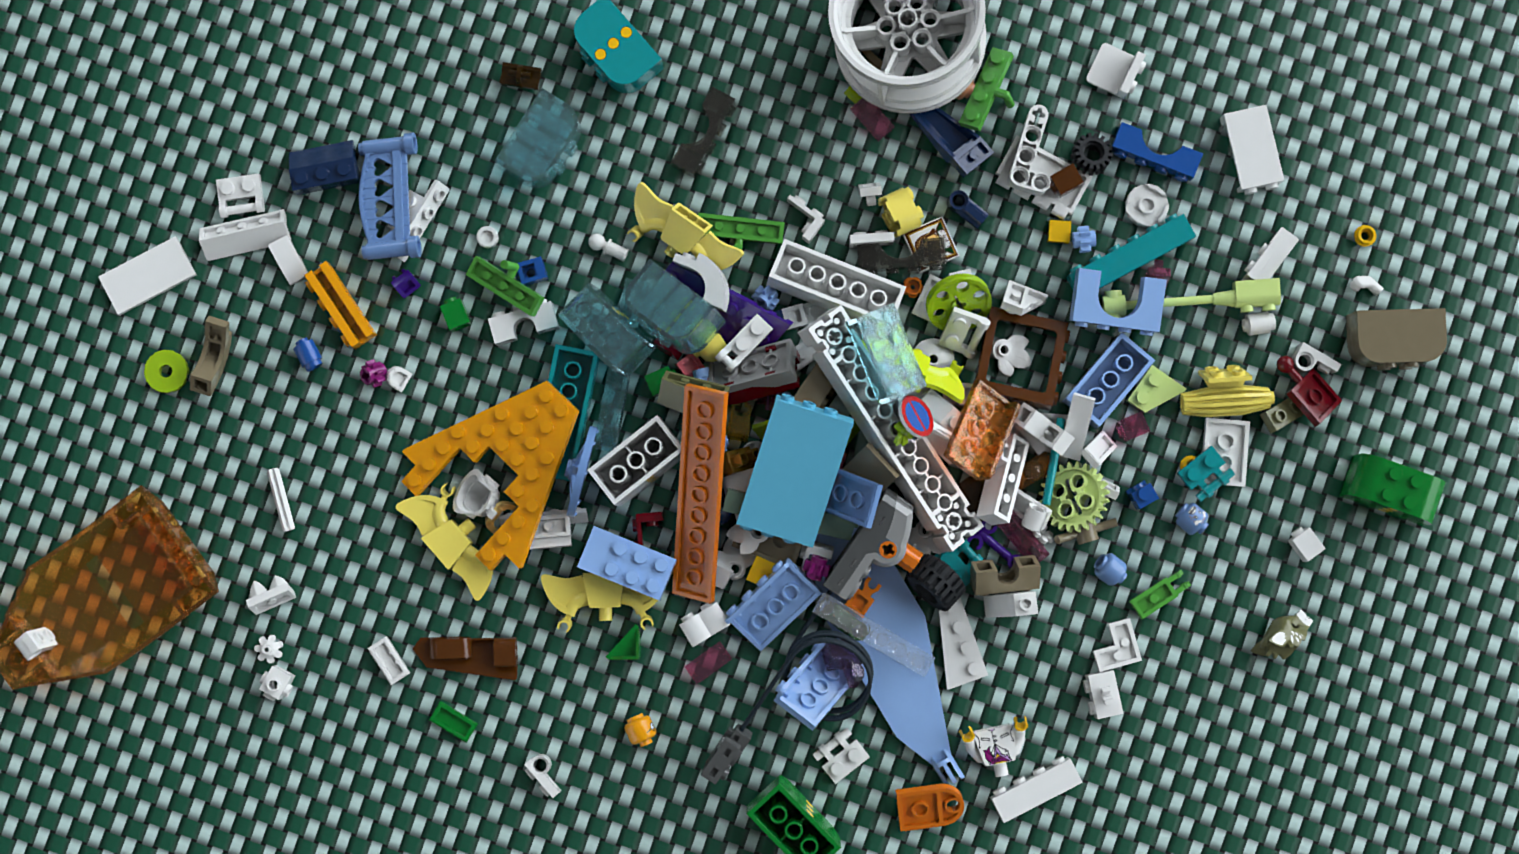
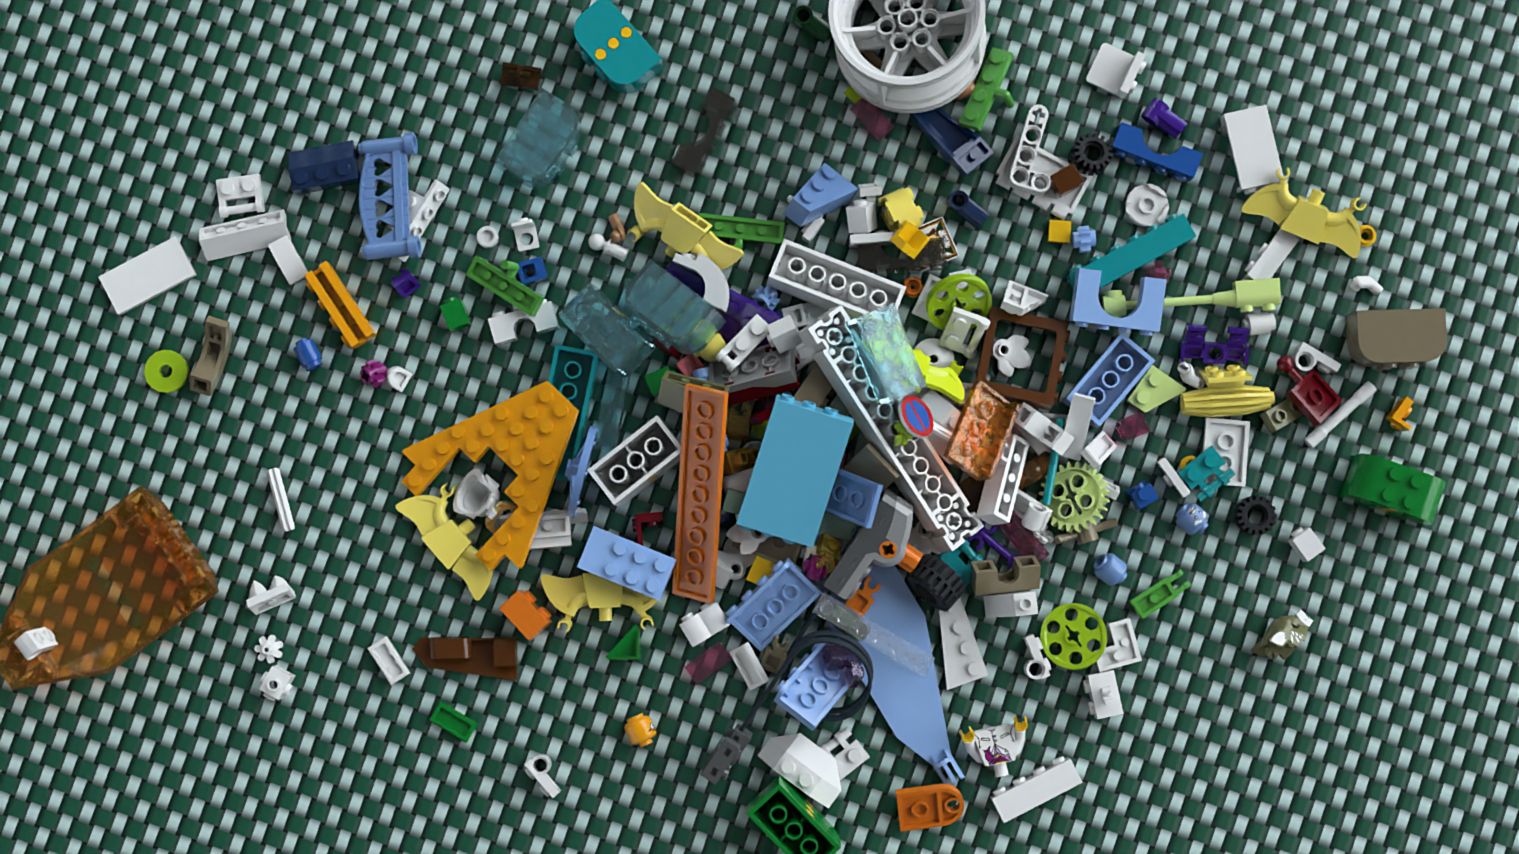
none -> orange brick [499,590,552,641]
none -> white bracket [511,218,539,252]
none -> medium nougat arm [608,213,626,243]
none -> white tile [729,642,769,691]
none -> dark red tile [749,407,773,426]
none -> white wedge [758,733,842,808]
none -> dark tan plate [760,634,790,674]
none -> white brick [766,315,804,354]
none -> medium blue wedge [783,163,859,227]
none -> dark green piece [793,5,831,44]
none -> clear yellow plate [816,533,842,574]
none -> white brick [846,199,878,233]
none -> yellow panel [890,220,930,259]
none -> white plate [1023,634,1052,679]
none -> lime wedge [1040,603,1107,670]
none -> dark purple piece [1141,98,1187,139]
none -> white plate [1157,457,1190,498]
none -> white arm [1177,362,1205,389]
none -> dark purple piece [1179,324,1250,365]
none -> black tyre [1234,495,1277,535]
none -> light yellow torso [1241,167,1367,258]
none -> white piece [1304,381,1377,449]
none -> light orange bracket [1386,396,1414,432]

